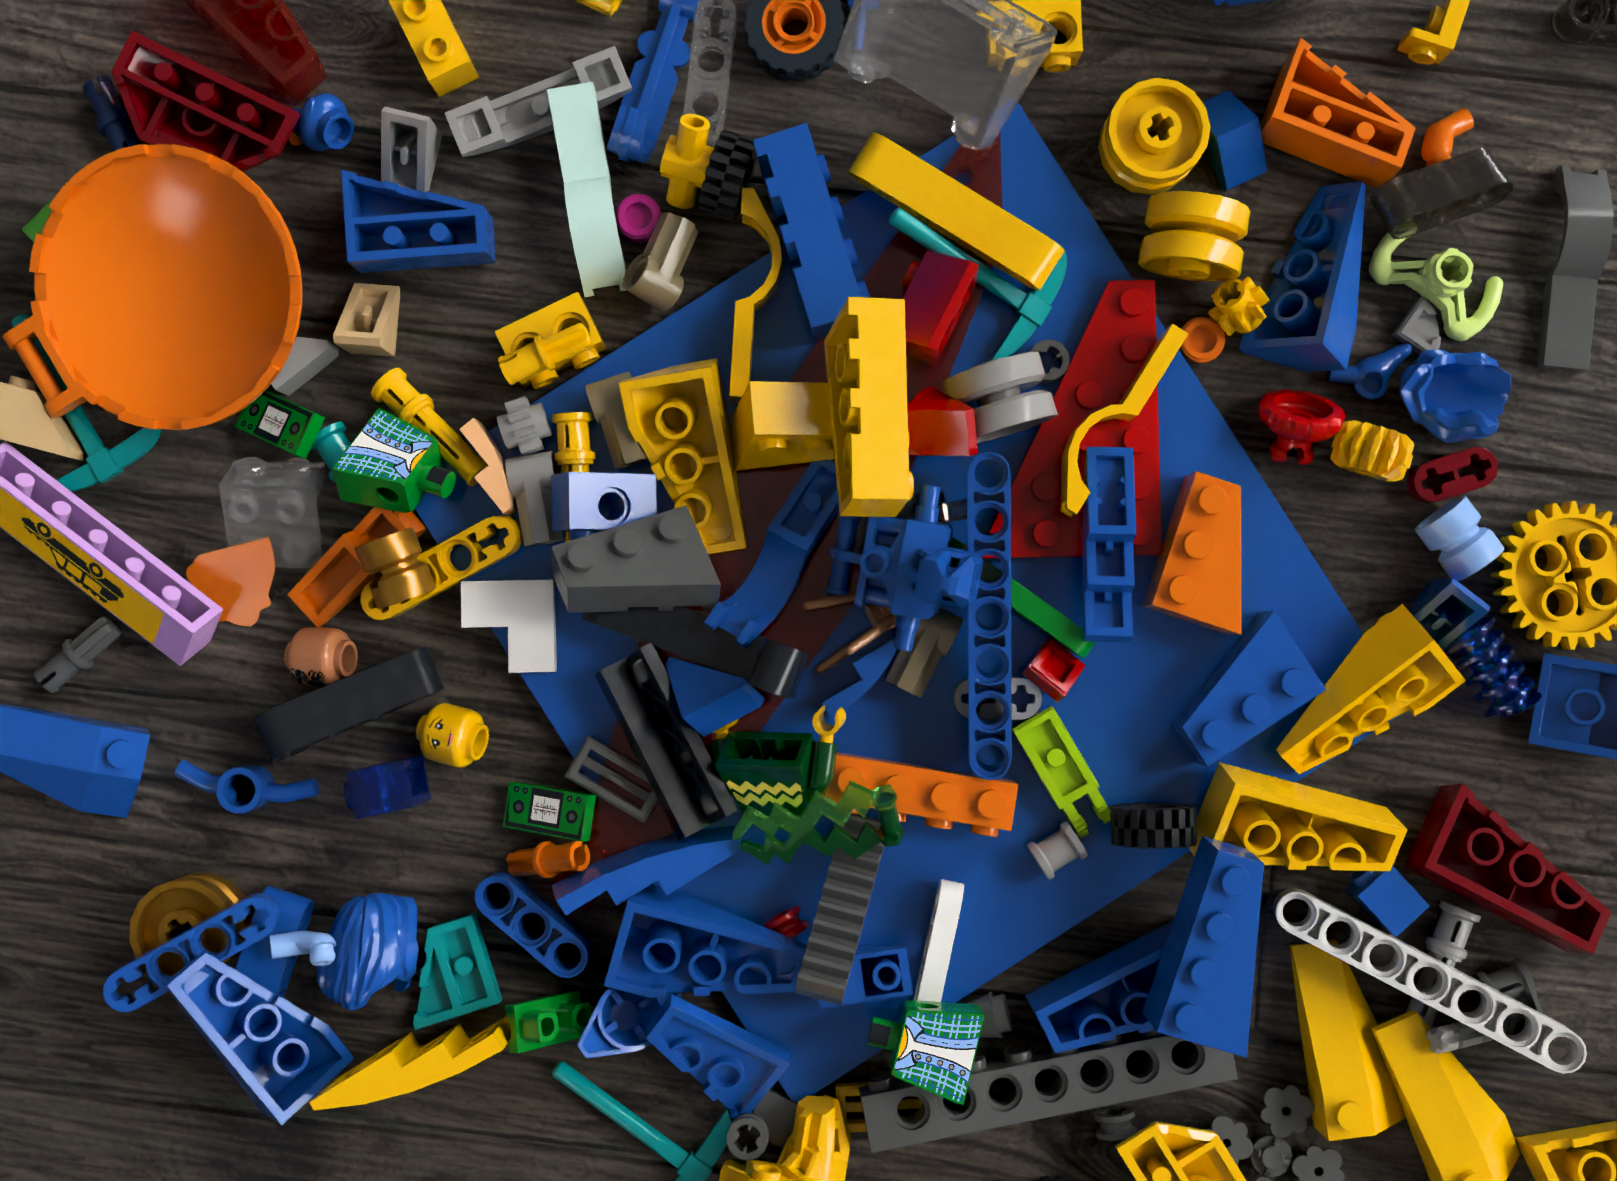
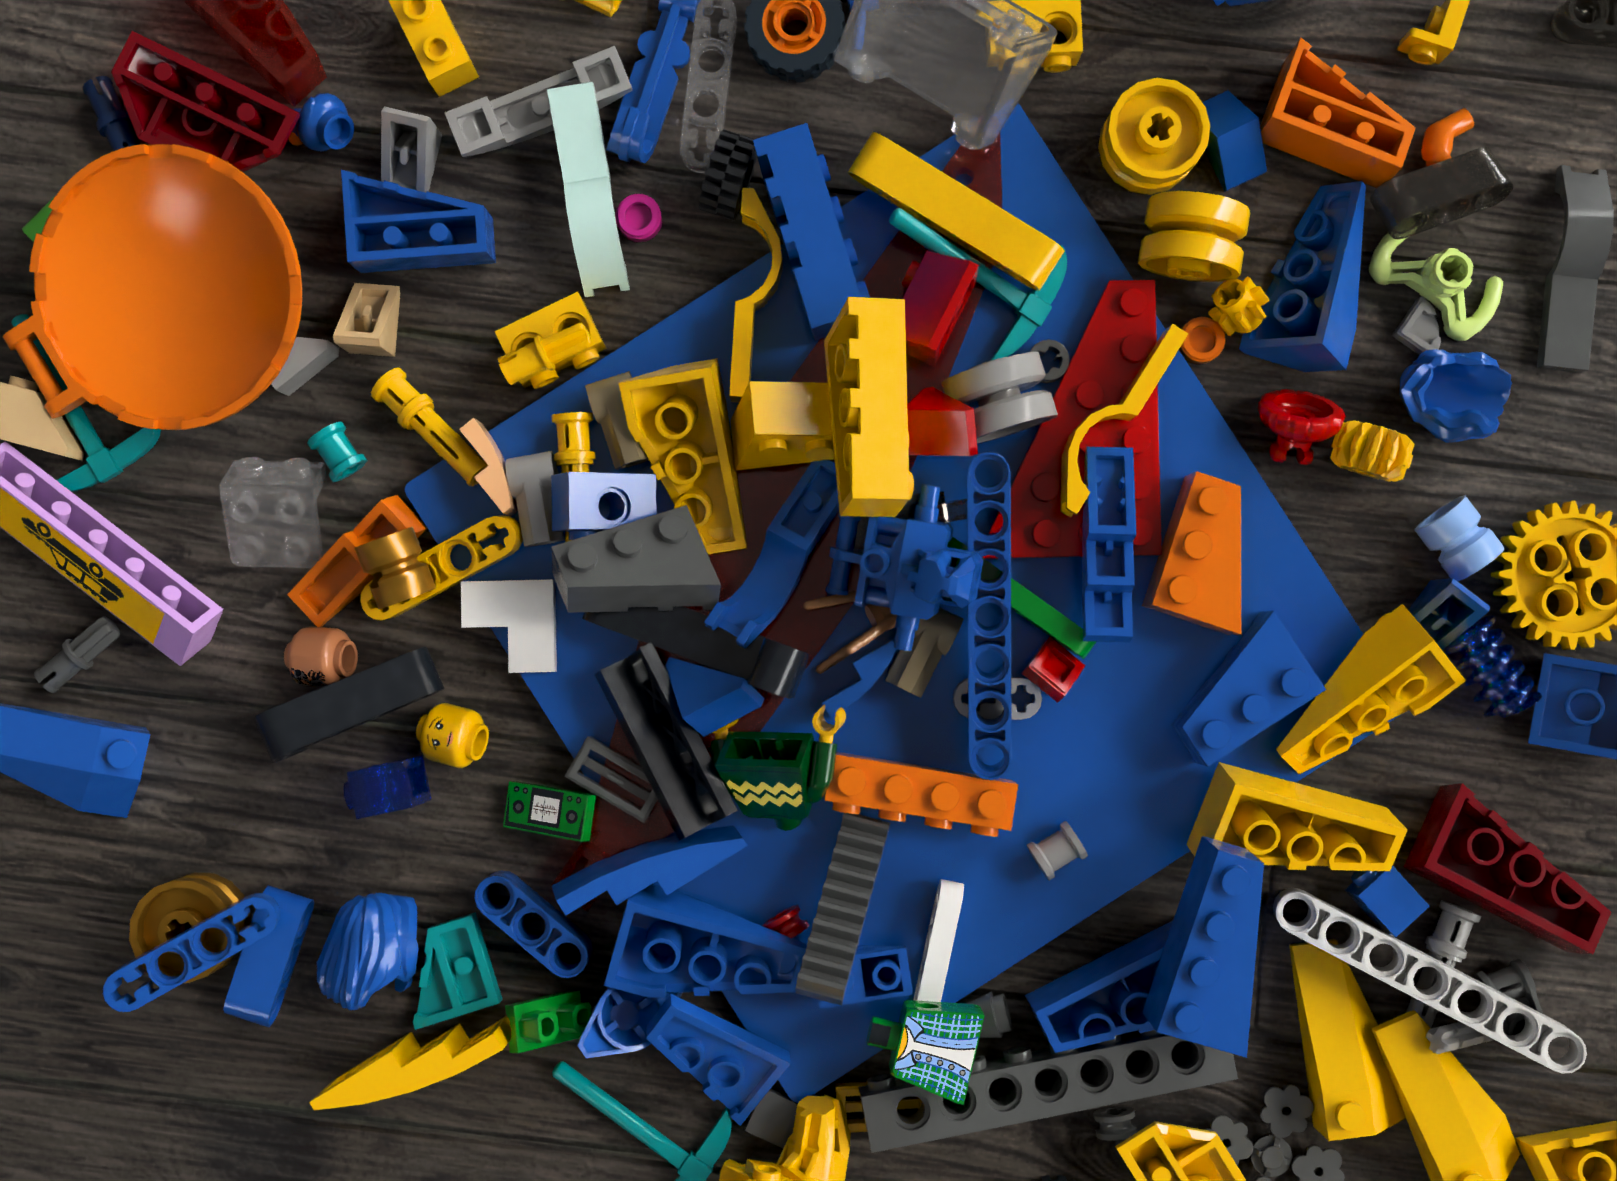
blue wedge [164,951,354,1125] -> none
blue piece [174,760,319,814] -> none
orange sticker [186,537,275,627] -> none
tile [235,390,325,459] -> none
light blue arm [270,930,337,966] -> none
green torso [332,408,456,513] -> none
light grey gear [497,396,552,456] -> none
orange axle [505,841,590,879] -> none
dark tan piece [623,212,699,312] -> none
yellow axle [659,114,714,209] -> none
dark grey bush [727,1113,769,1160] -> none
piece [732,781,904,865] -> none
lime hinge [1012,705,1111,839] -> none
black tyre [1110,802,1197,849] -> none
blue animal [1327,343,1412,401] -> none
dark red beam [1407,447,1498,504] -> none

